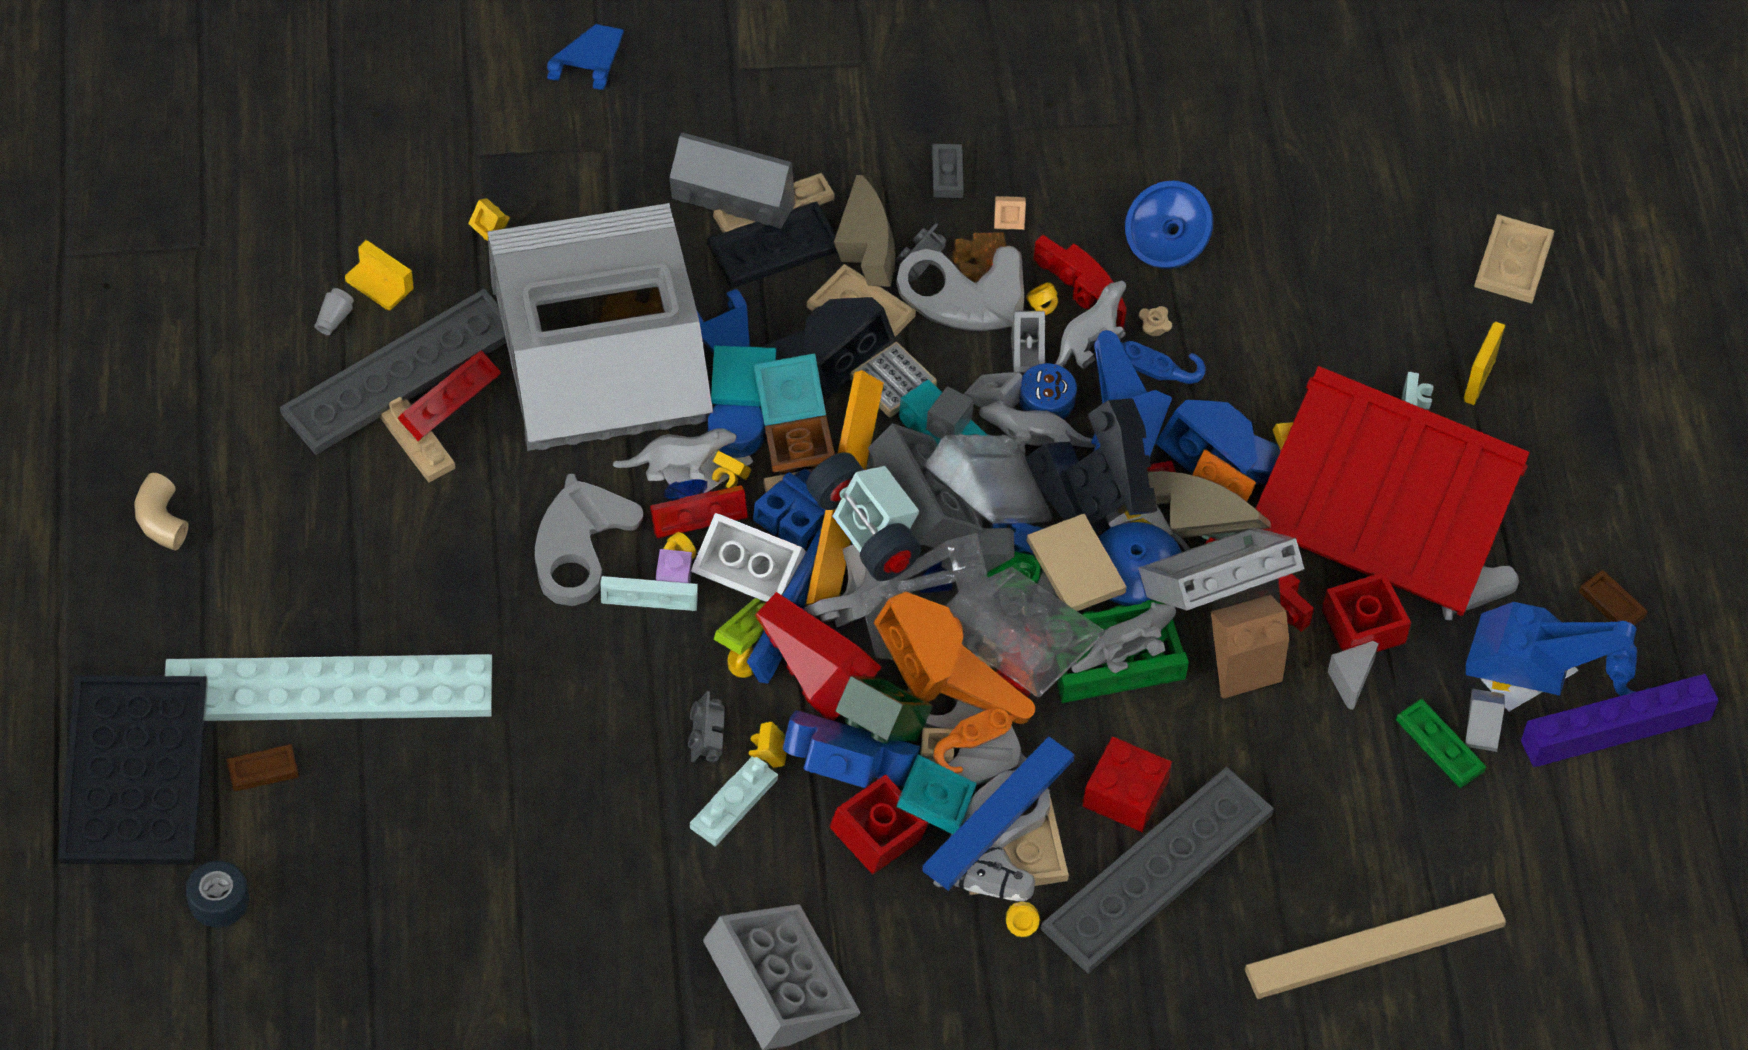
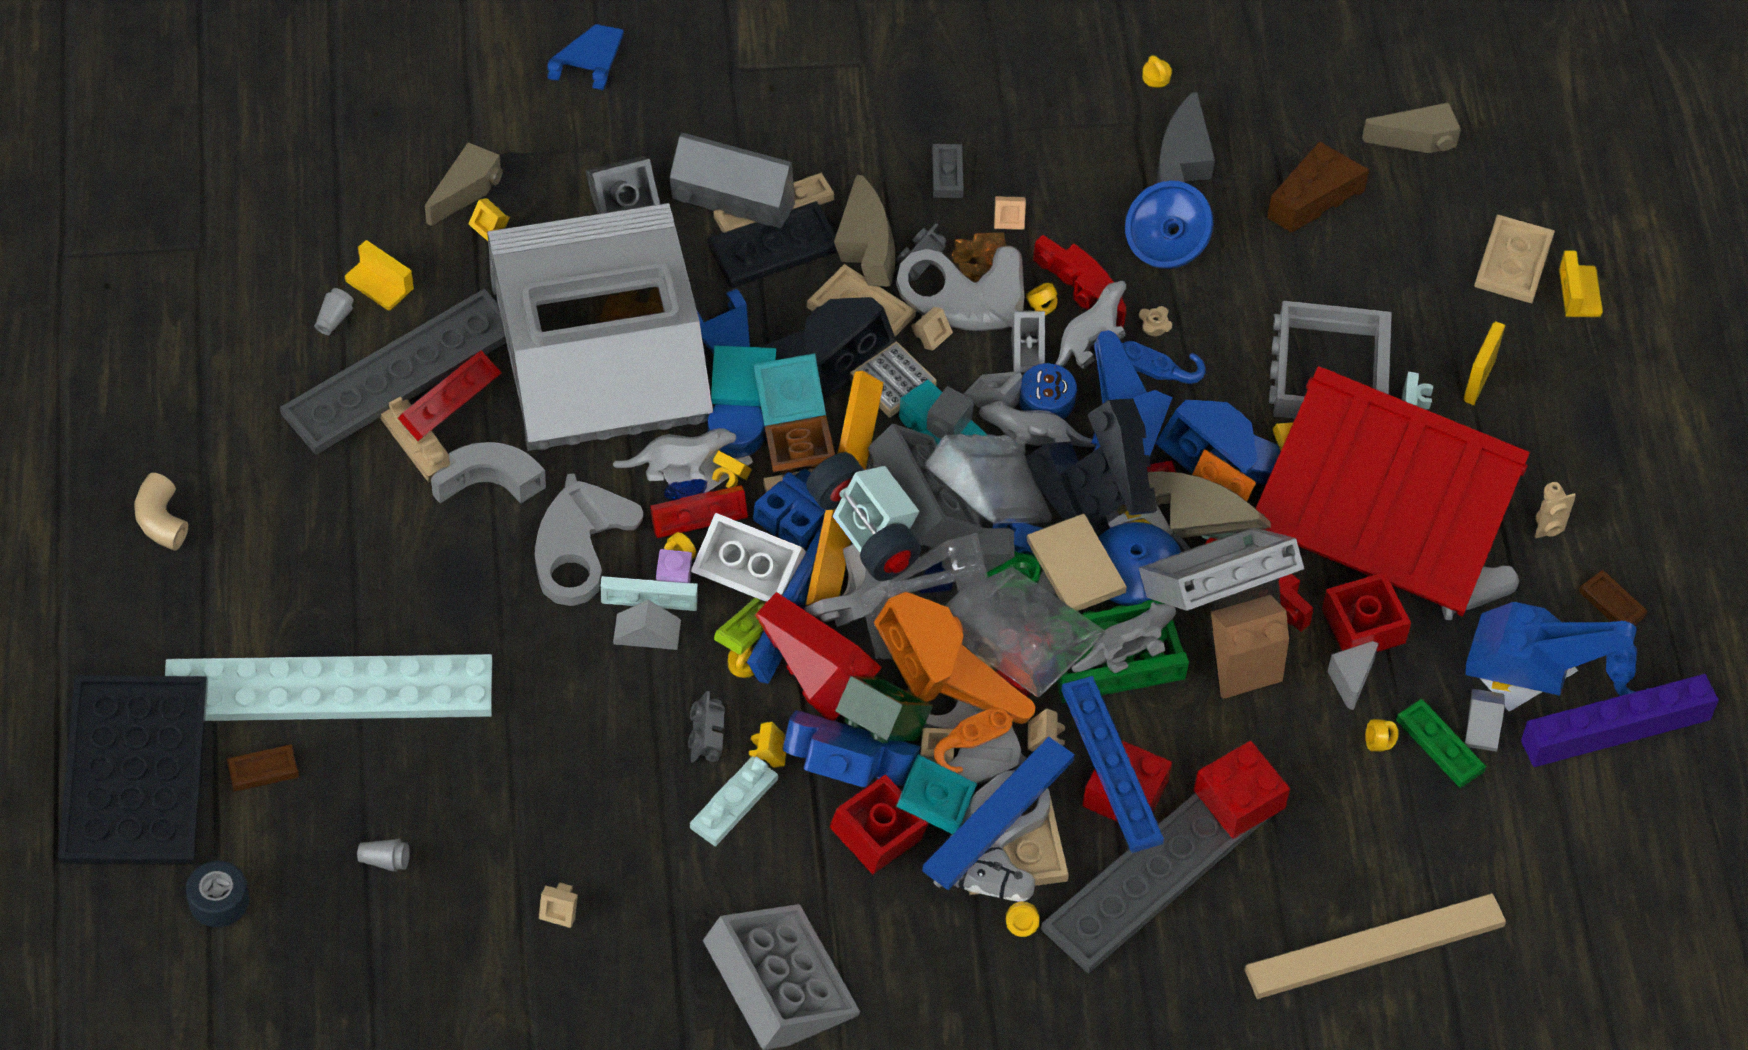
none -> light grey cone [357,839,410,872]
none -> dark tan slope [425,143,503,226]
none -> light grey arch [431,442,546,503]
none -> tan tile [539,882,578,928]
none -> dark grey slope [585,156,660,214]
none -> light grey slope [613,599,681,650]
none -> tan tile [911,307,953,351]
none -> tan tile [1028,708,1065,752]
none -> blue tile [1061,676,1164,853]
none -> yellow tile [1142,55,1172,88]
none -> dark grey slope [1157,92,1215,183]
none -> red brick [1194,740,1290,839]
none -> reddish brown wedge [1267,141,1369,233]
none -> light grey window [1269,301,1392,419]
none -> dark tan slope [1362,103,1461,153]
none -> yellow tile [1365,719,1399,752]
none -> tan hinge [1535,482,1576,538]
none -> yellow panel [1559,251,1603,317]

